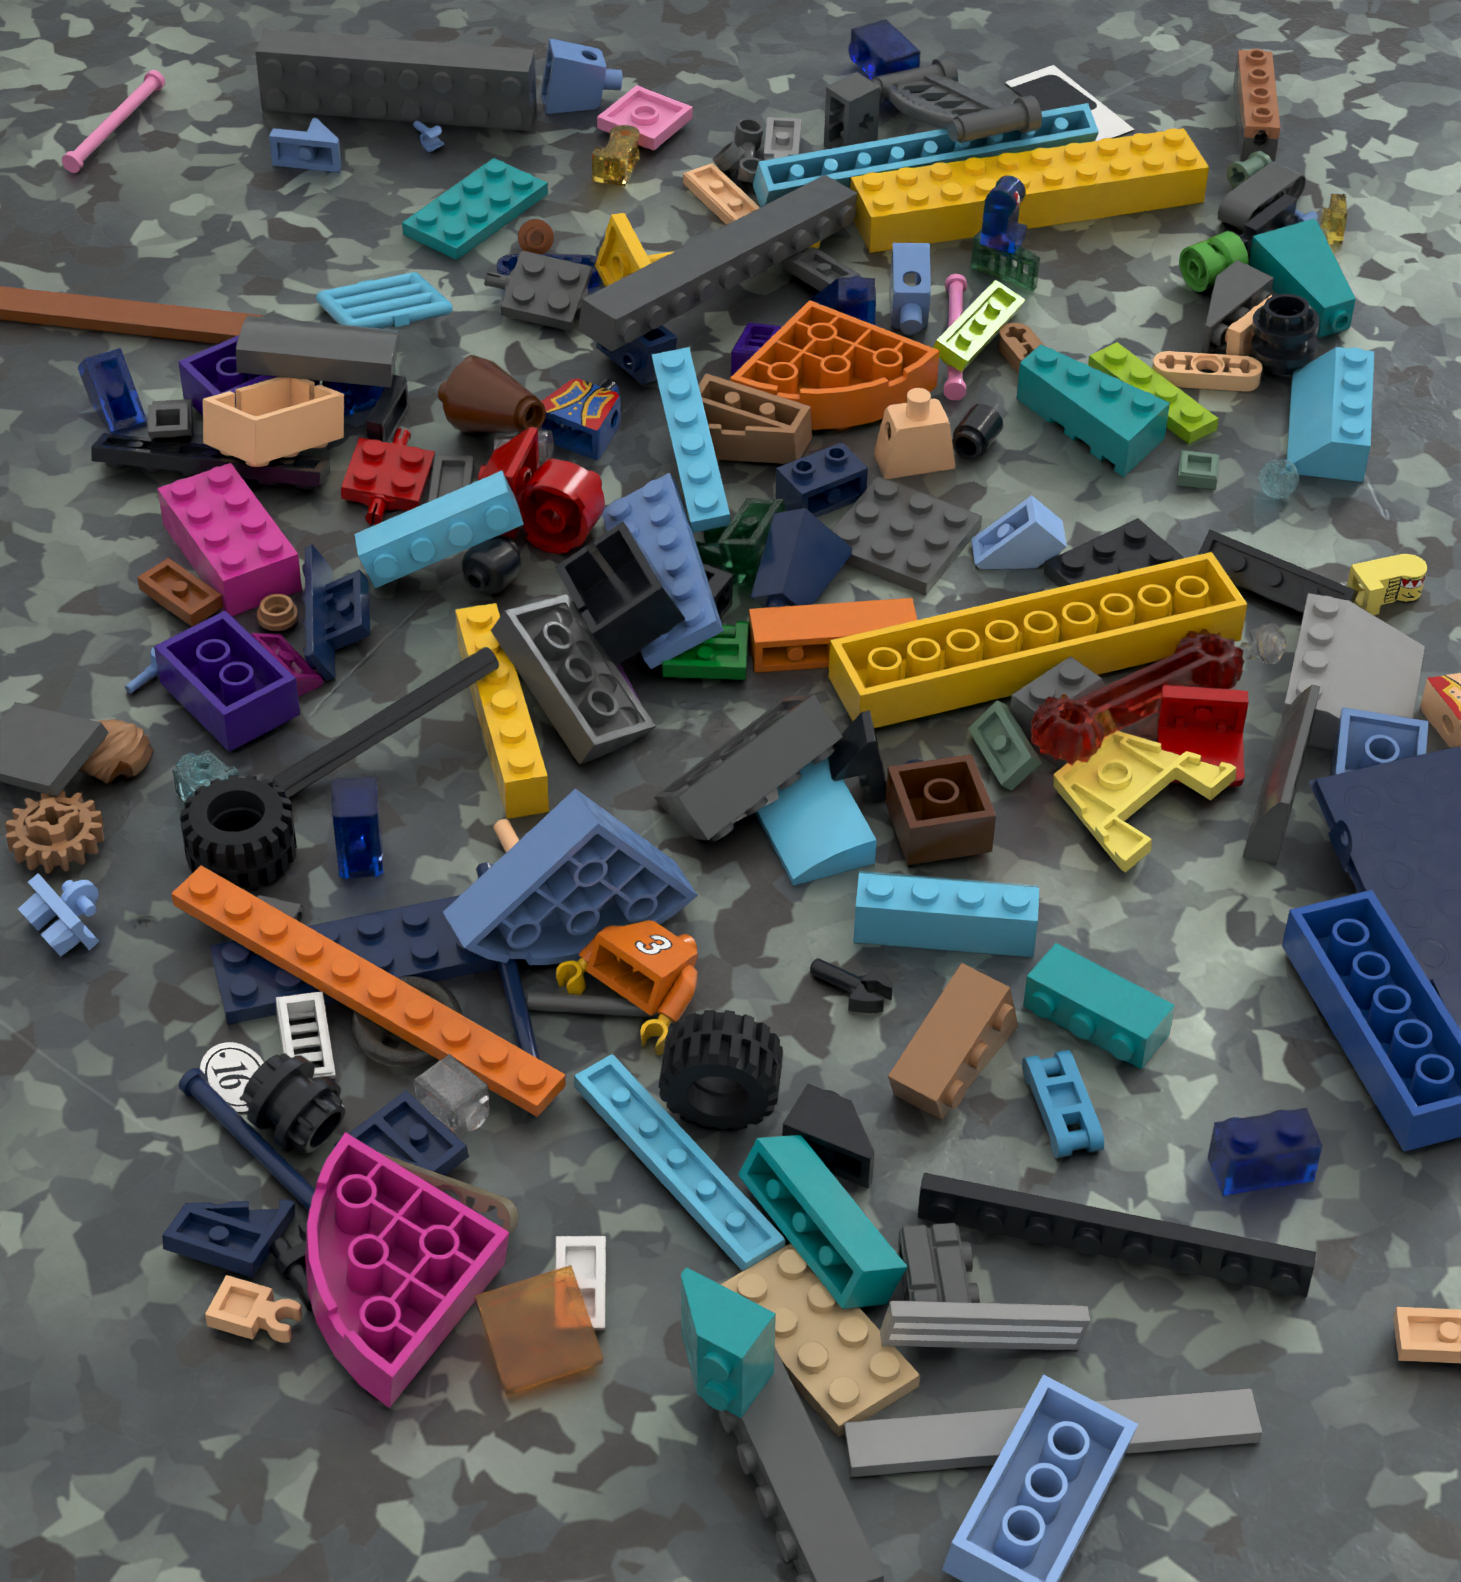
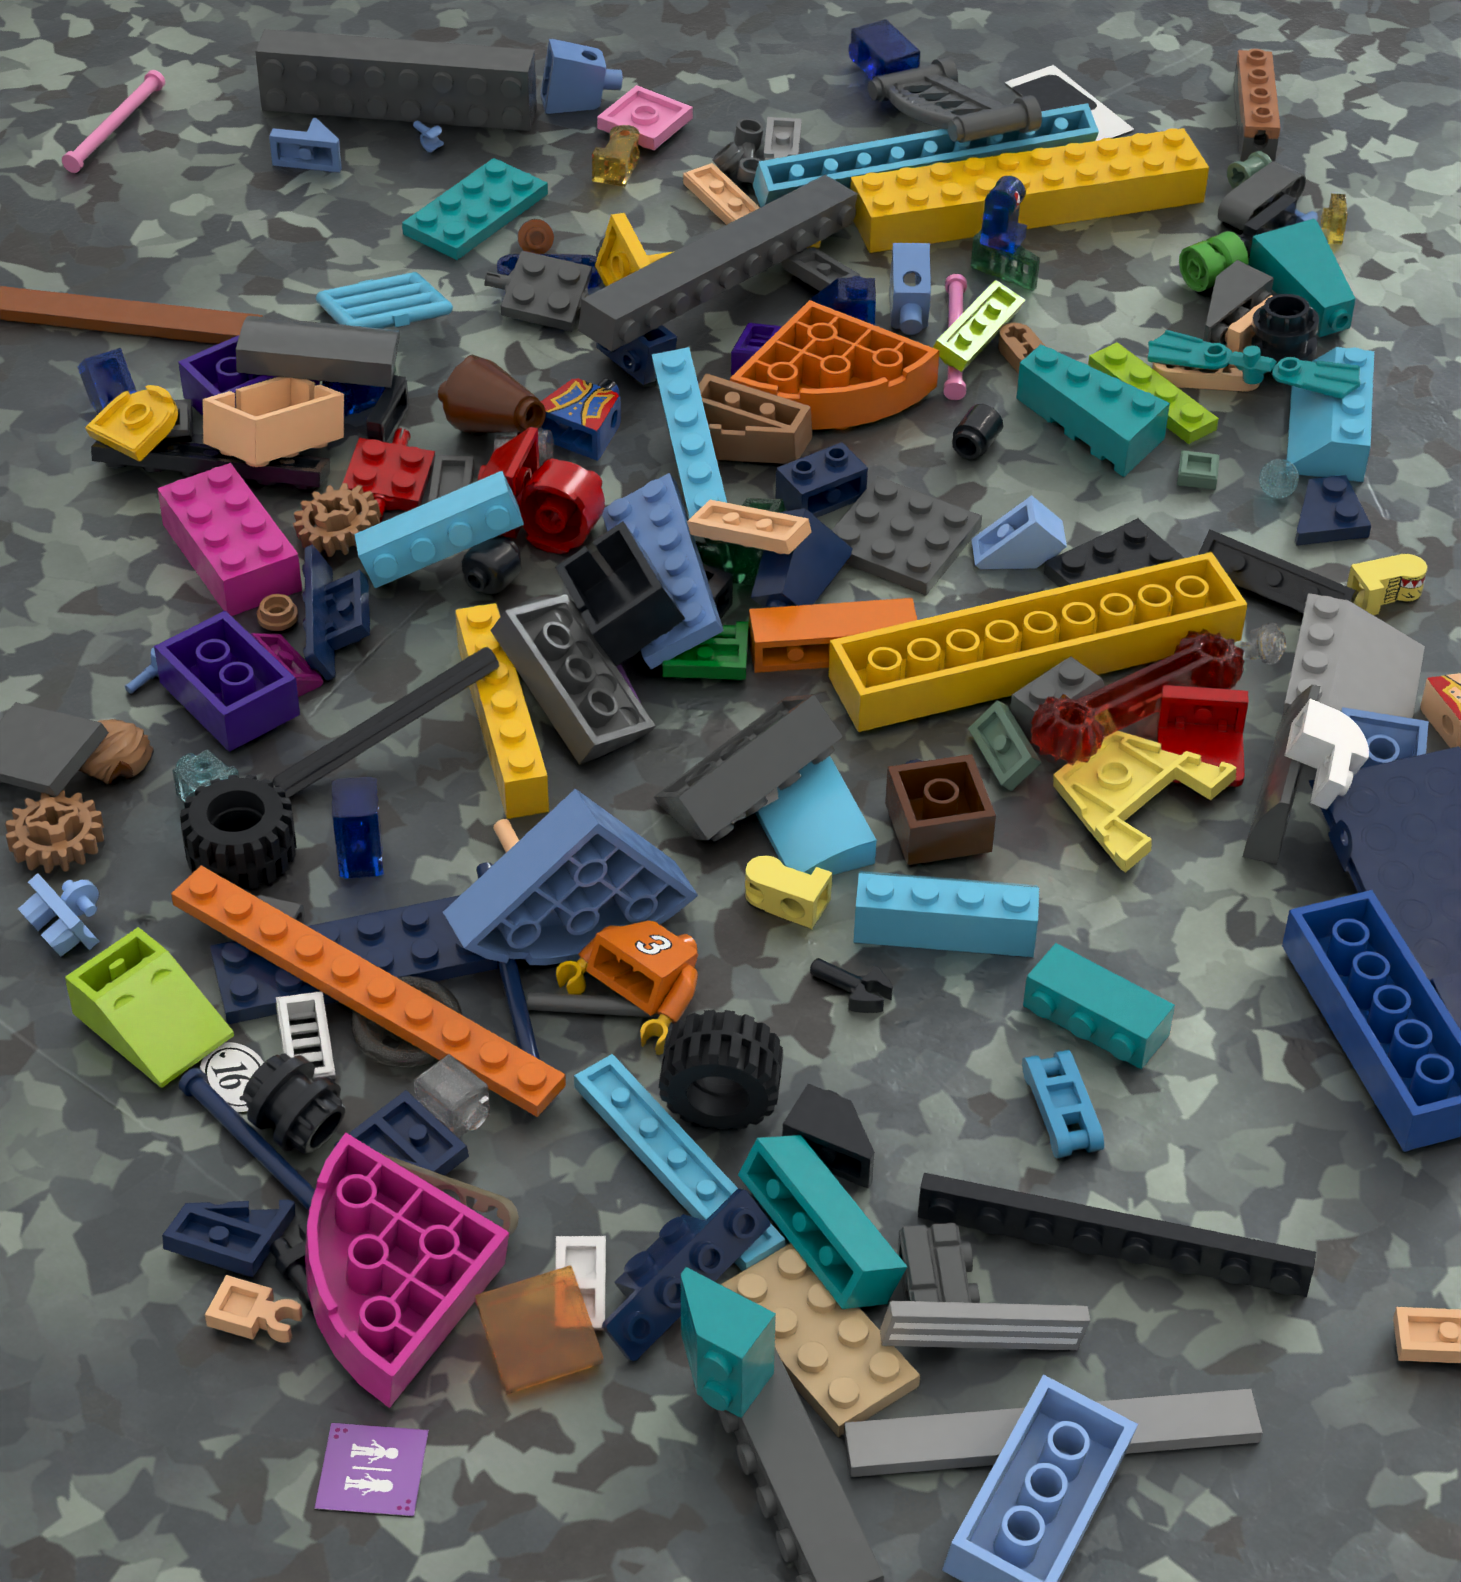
dark orange plate [137,558,224,627] -> none
dark grey brick [824,72,880,149] -> none
black slope [828,710,887,803] -> none
light nougat torso [874,388,955,479] -> none
medium nougat wedge [888,963,1018,1120] -> none
clear blue brick [1208,1108,1323,1196] -> none
none -> lime slope [65,927,234,1088]
none -> yellow tile [85,385,178,462]
none -> medium nougat gear [293,483,382,557]
none -> medium lavender sticker [314,1423,429,1516]
none -> dark blue bracket [602,1188,770,1361]
none -> light nougat plate [687,500,812,554]
none -> light yellow leg [745,855,832,929]
none -> teal piece [1147,330,1360,399]
none -> white brick [1285,699,1369,809]
none -> dark blue wing [1295,475,1371,546]

